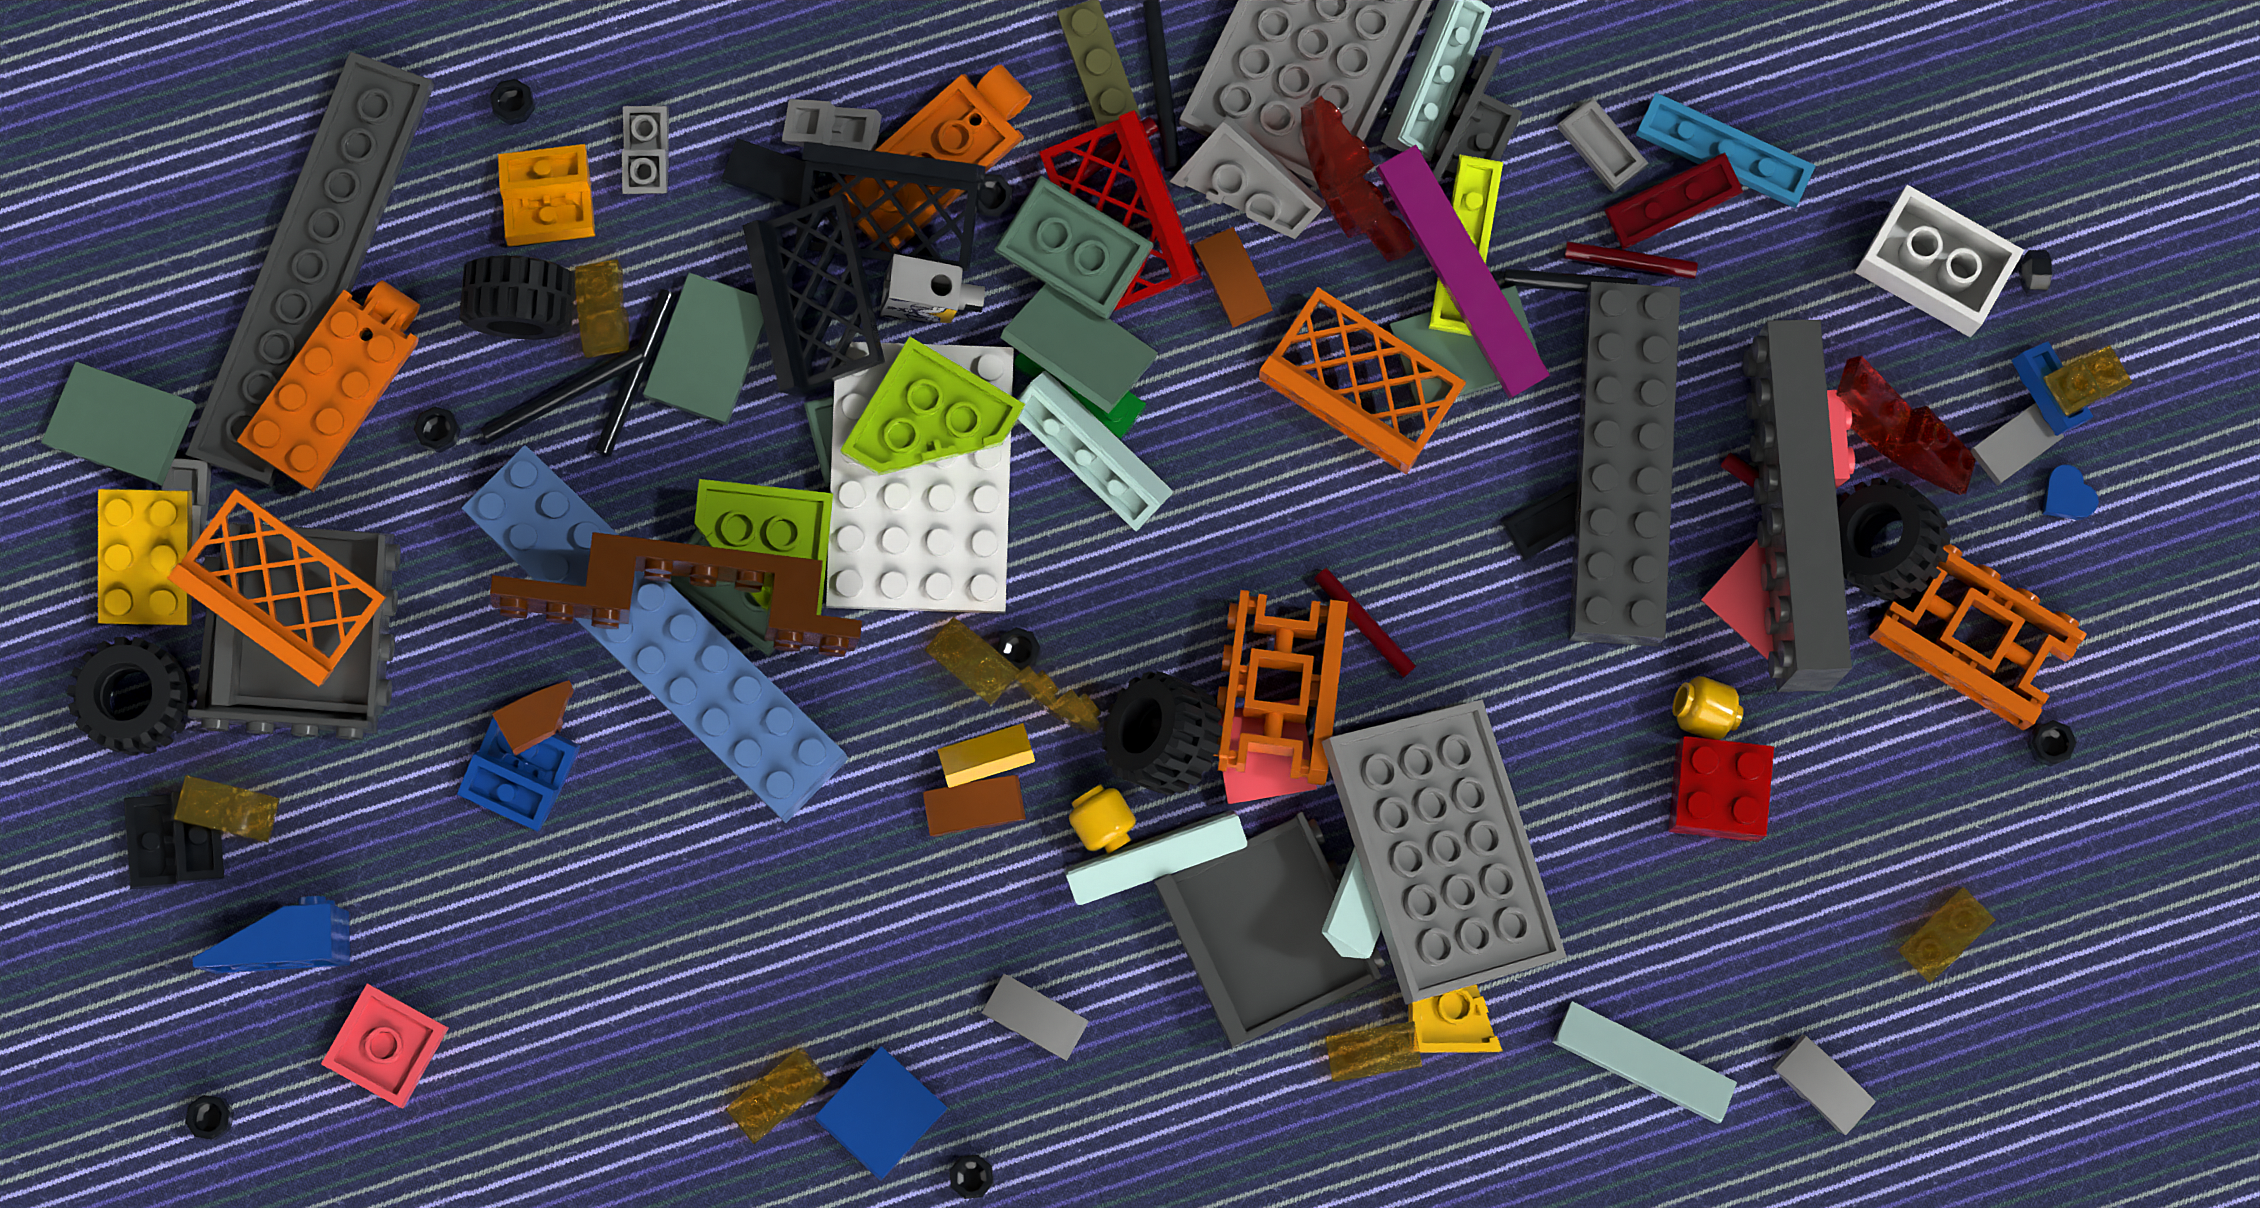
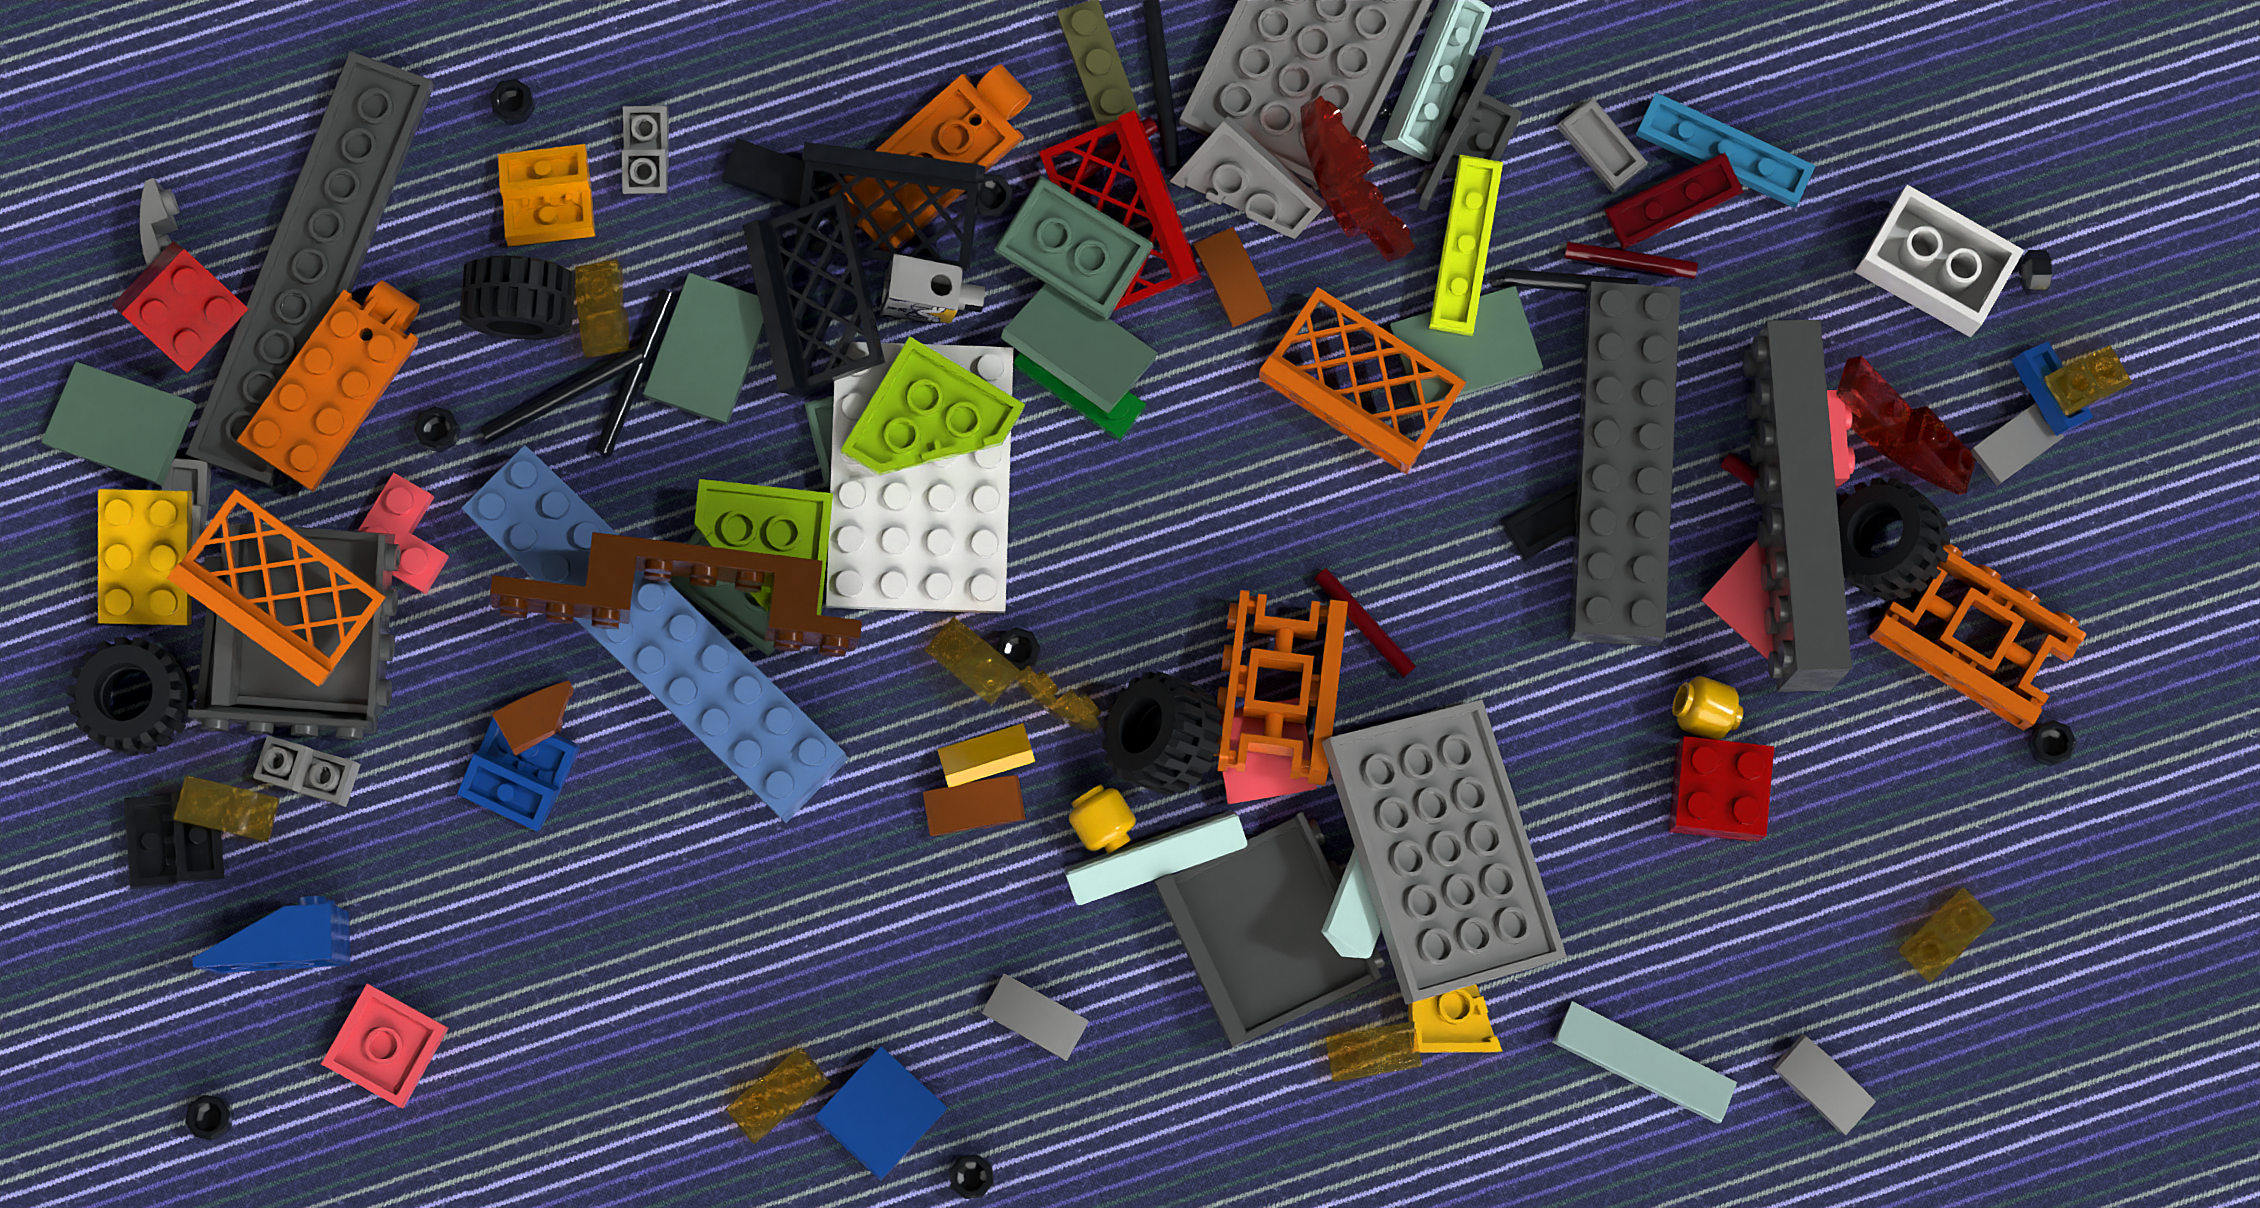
light grey slope [782,99,882,151] -> none
light aqua slope [1017,371,1173,532] -> none
magenta tile [1376,145,1550,399] -> none
blue tile [2042,465,2099,520] -> none
none -> red brick [112,241,249,373]
none -> light grey slope [139,178,180,268]
none -> light grey slope [253,735,361,807]
none -> coral plate [358,472,449,595]

